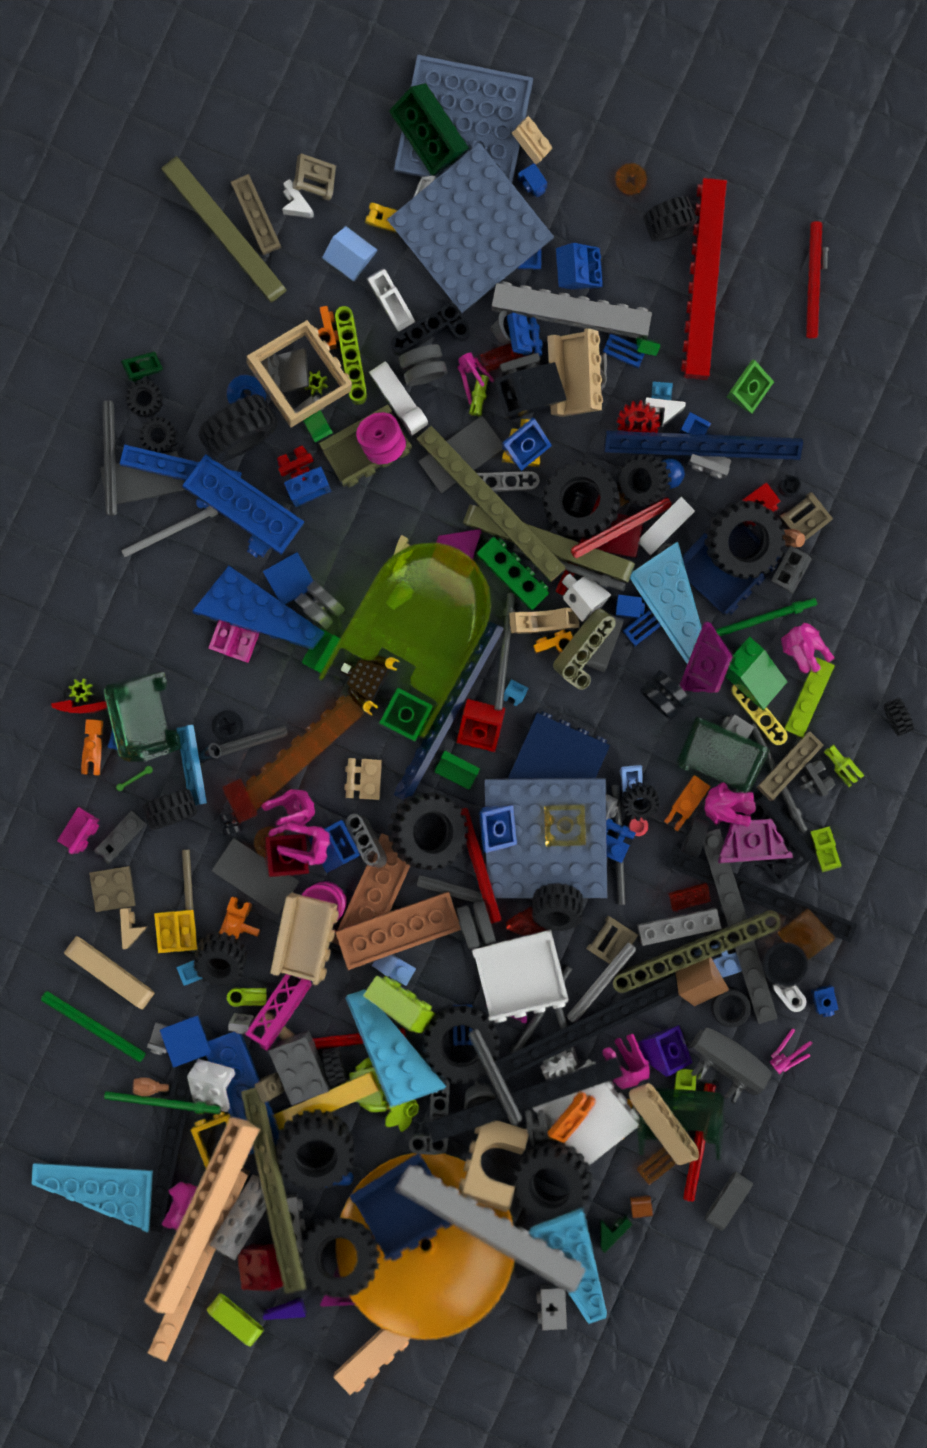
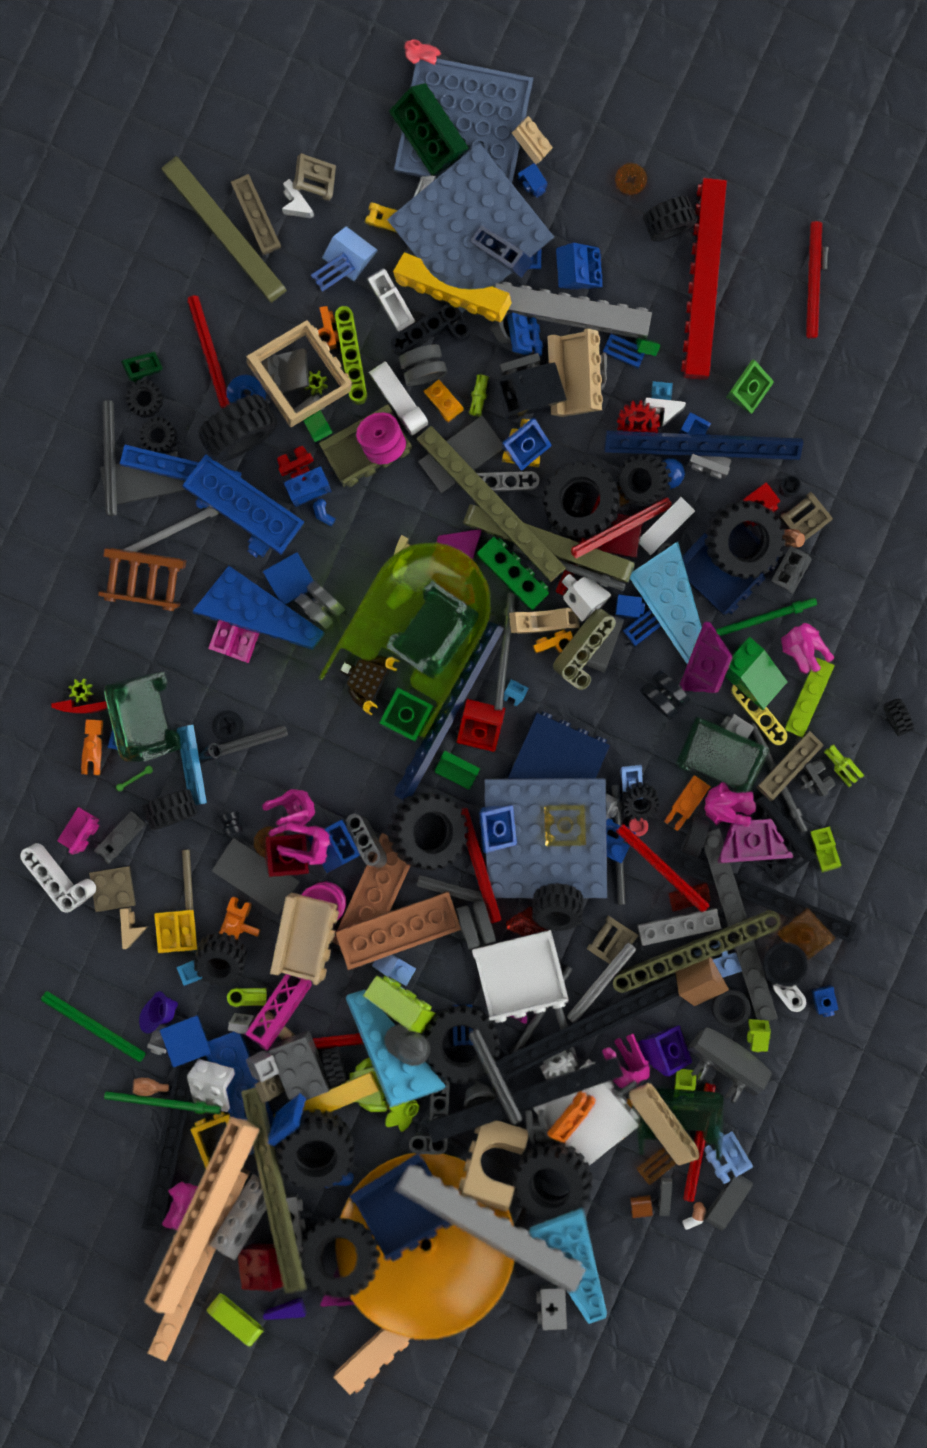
medium azure wing [32,1163,153,1232] -> none
tan beam [64,936,155,1009] -> none
clear red plate [222,778,258,823] -> none
clear orange brick [230,695,365,820] -> none
green panel [302,629,341,674] -> none
tan plate [344,758,382,800] -> none
dark pink plant [457,352,494,405] -> none
clear red plate [479,344,523,372] -> none
dark green slope [600,1215,633,1254] -> none
dark pink plant [770,1029,812,1074] -> none
none -> white beam [20,843,96,913]
none -> dark orange fence [98,547,186,611]
none -> dark purple piece [139,991,178,1034]
none -> red axle [187,295,229,409]
none -> light grey brick [245,1050,279,1082]
none -> blue tile [267,1094,306,1146]
none -> blue tile [311,252,355,292]
none -> blue arm [313,499,336,527]
none -> dark grey piece [385,1025,430,1066]
none -> clear green windscreen [386,581,479,679]
none -> yellow arch [393,252,512,323]
none -> coral plate [404,39,441,65]
none -> light orange plate [423,380,464,422]
none -> dark blue slope [470,225,533,278]
none -> red axle [616,825,710,912]
none -> dark grey piece [616,1080,637,1098]
none -> dark grey beam [658,1177,672,1216]
none -> arm [682,1202,706,1230]
none -> light blue plate [704,1131,753,1184]
none -> lime brick [747,1019,770,1052]

